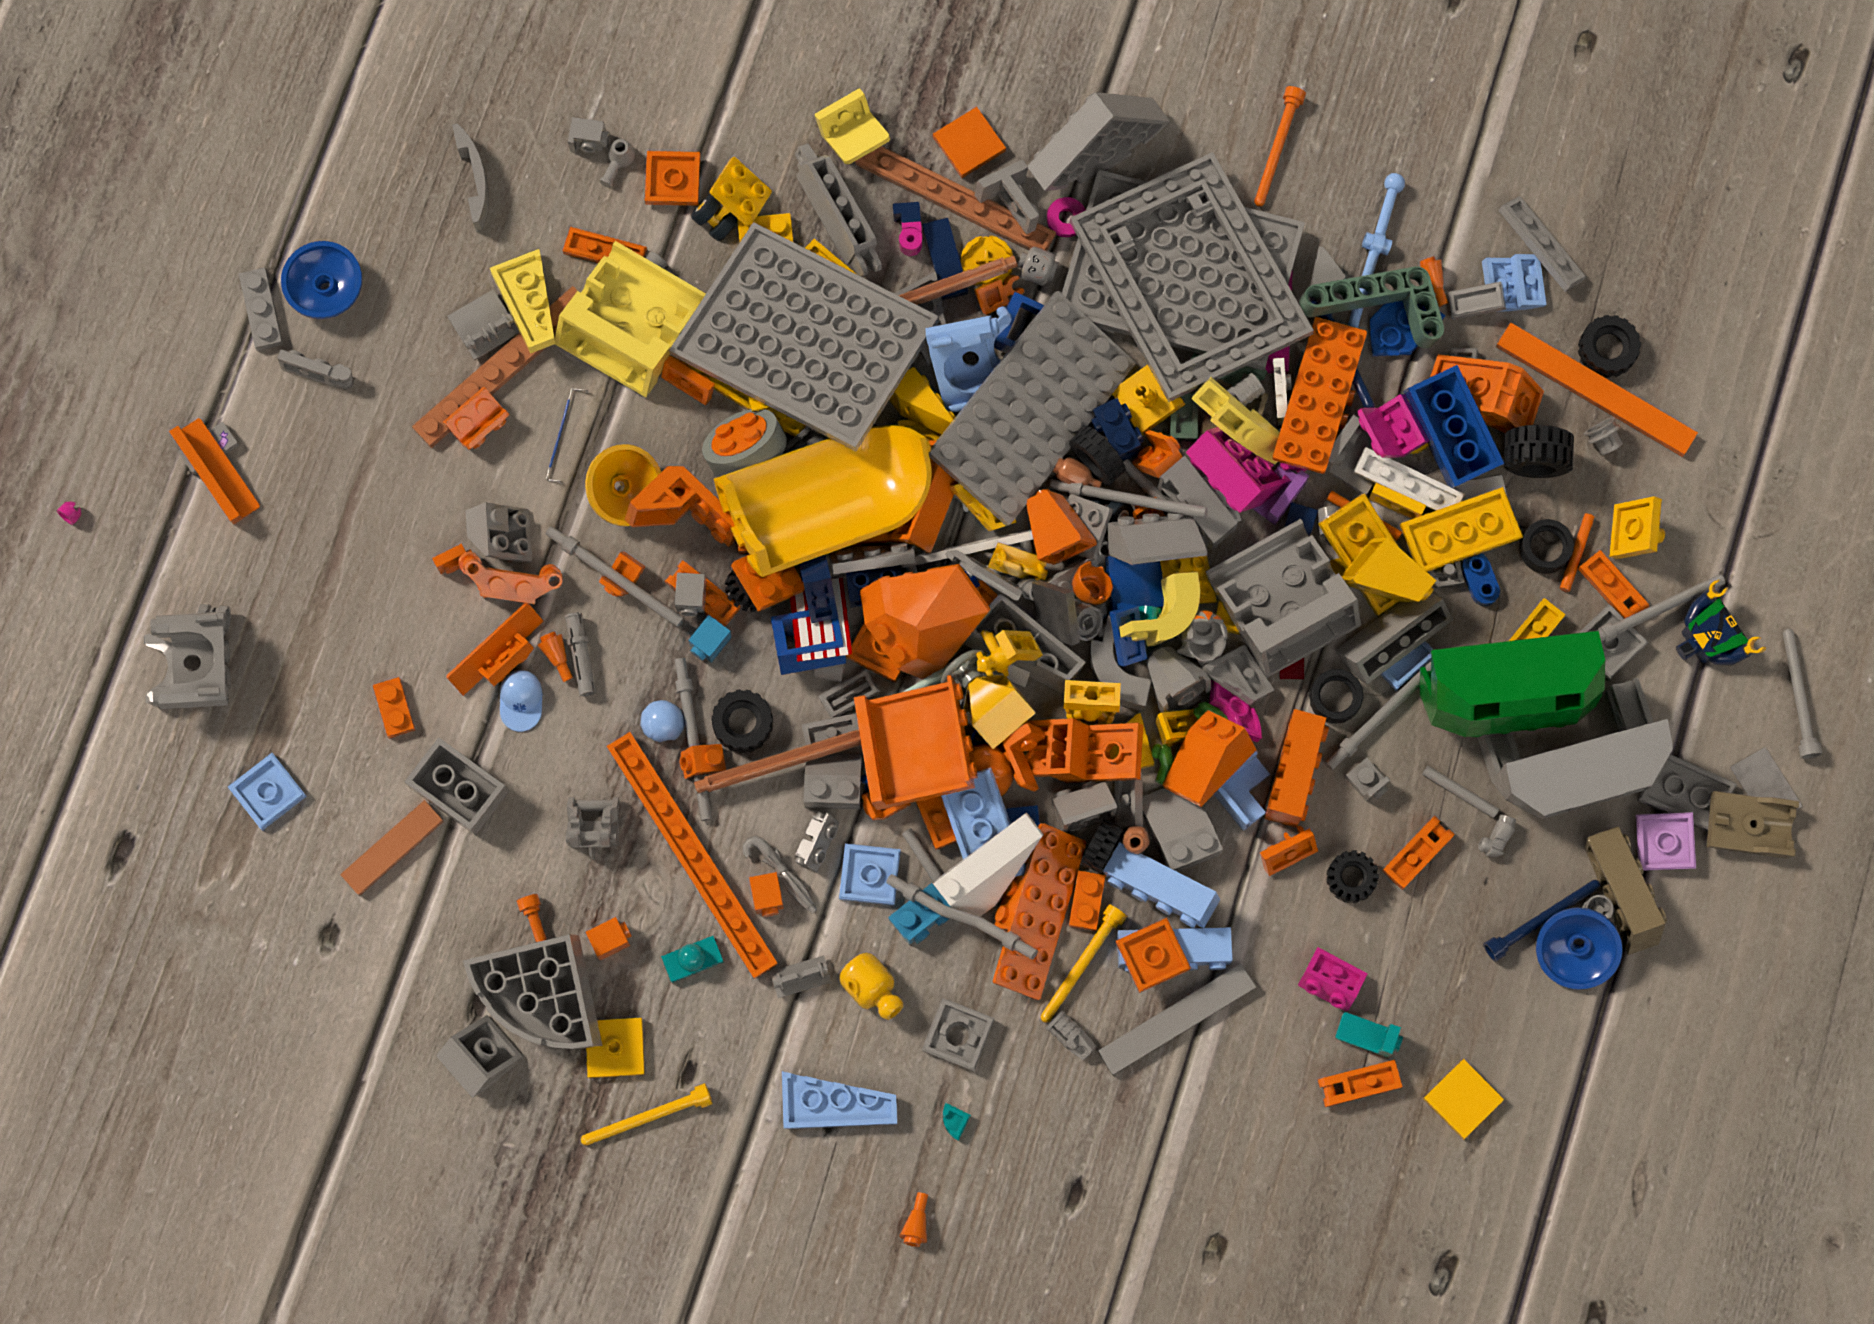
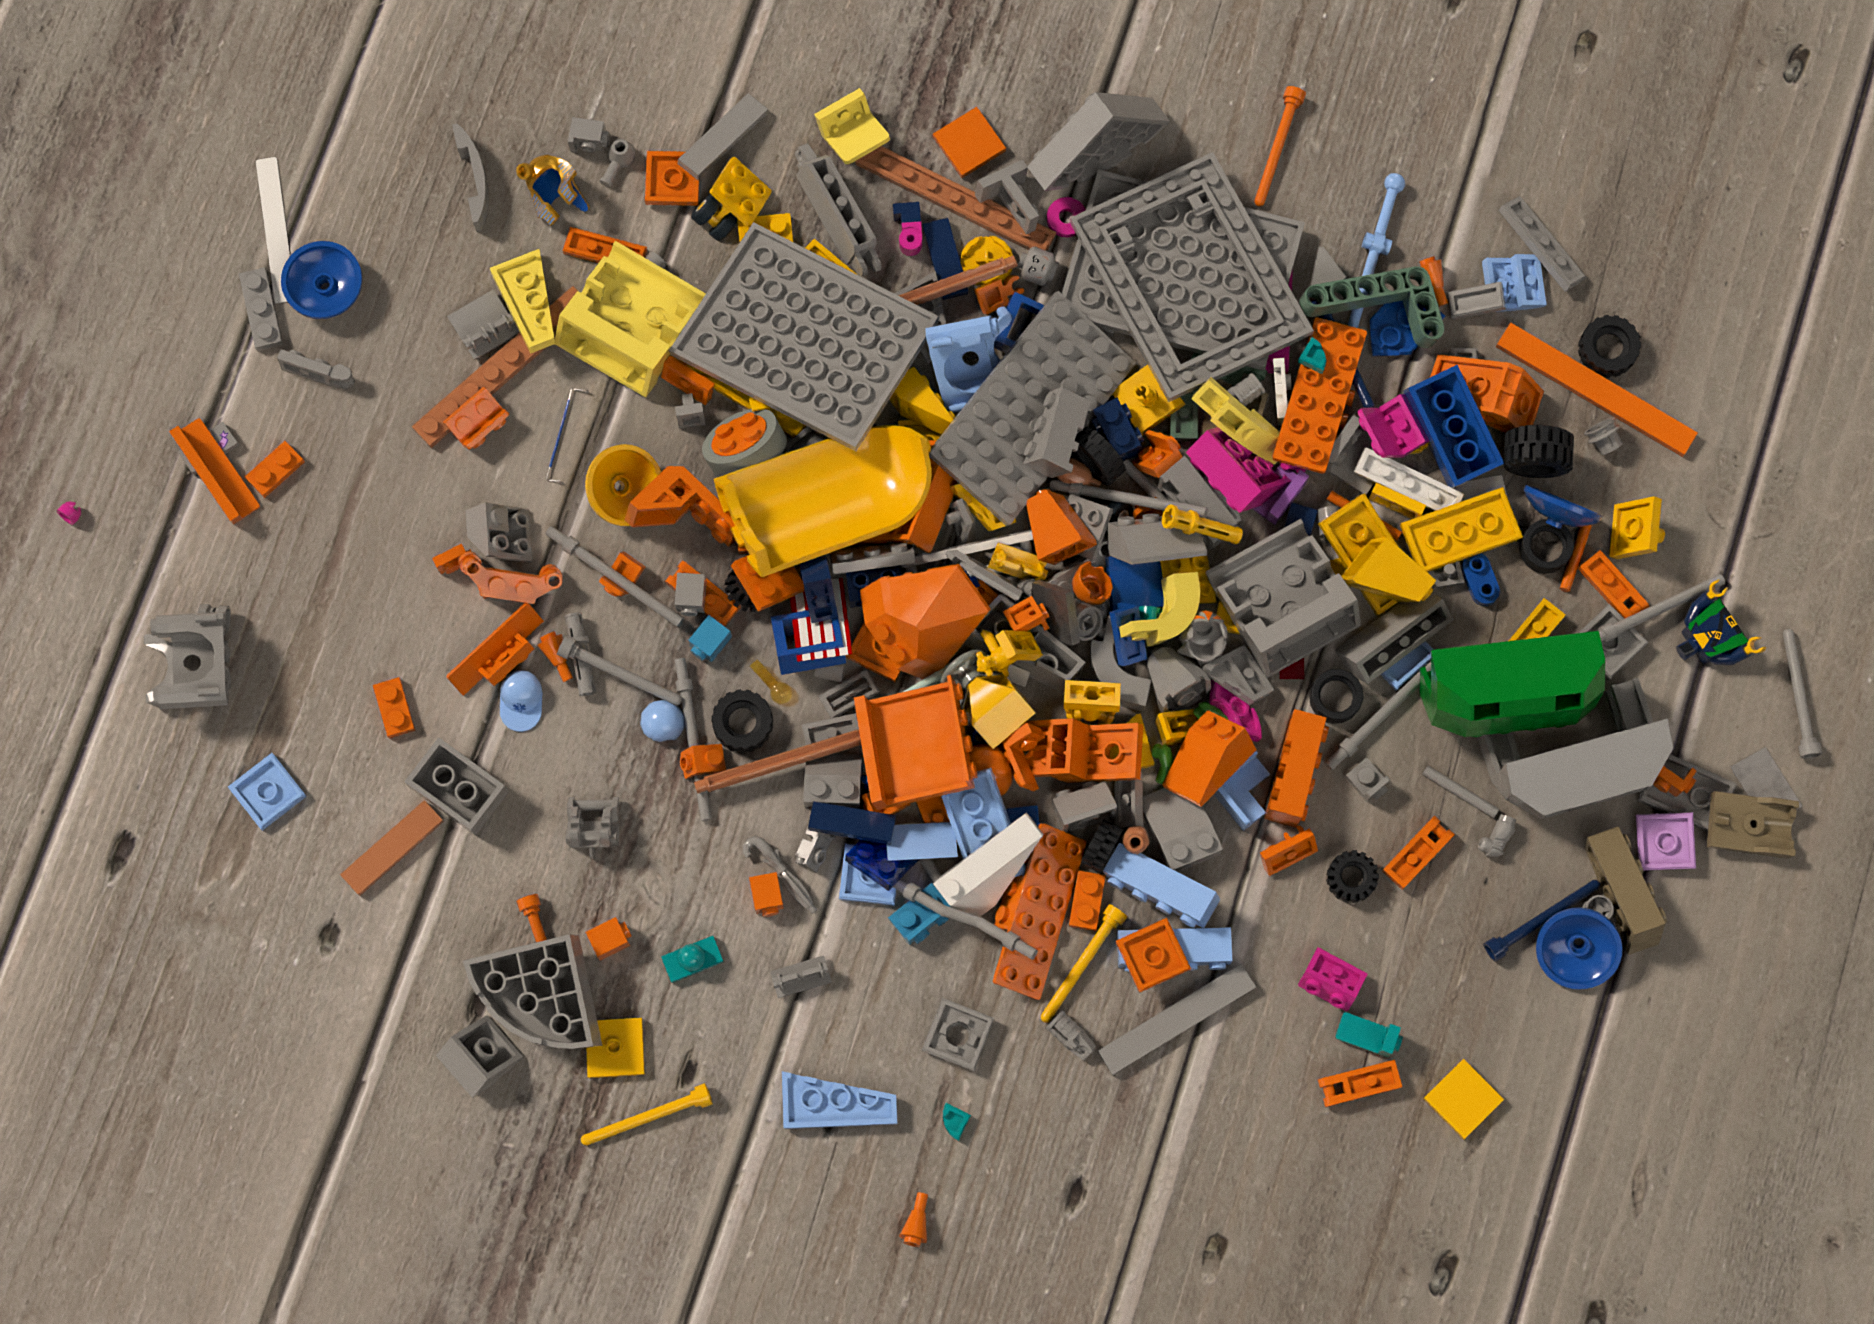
orange plate [607,732,778,980] -> none
yellow piece [839,953,903,1020] -> none
none -> orange plate [245,441,305,498]
none -> white sticker [256,157,290,303]
none -> piece [516,155,590,226]
none -> light grey piece [557,635,682,705]
none -> light grey tile [675,393,706,429]
none -> light grey tile [677,93,768,180]
none -> clear yellow bar [750,659,792,704]
none -> dark blue tile [808,801,896,845]
none -> clear blue plate [845,840,920,891]
none -> light blue sticker [886,822,958,861]
none -> light grey piece [945,498,974,545]
none -> orange bracket [1003,596,1050,631]
none -> light grey wedge [1023,387,1090,478]
none -> yellow pin [1162,504,1243,544]
none -> teal tile [1298,337,1326,374]
none -> blue dish [1524,485,1603,529]
none -> orange bracket [1653,766,1697,797]

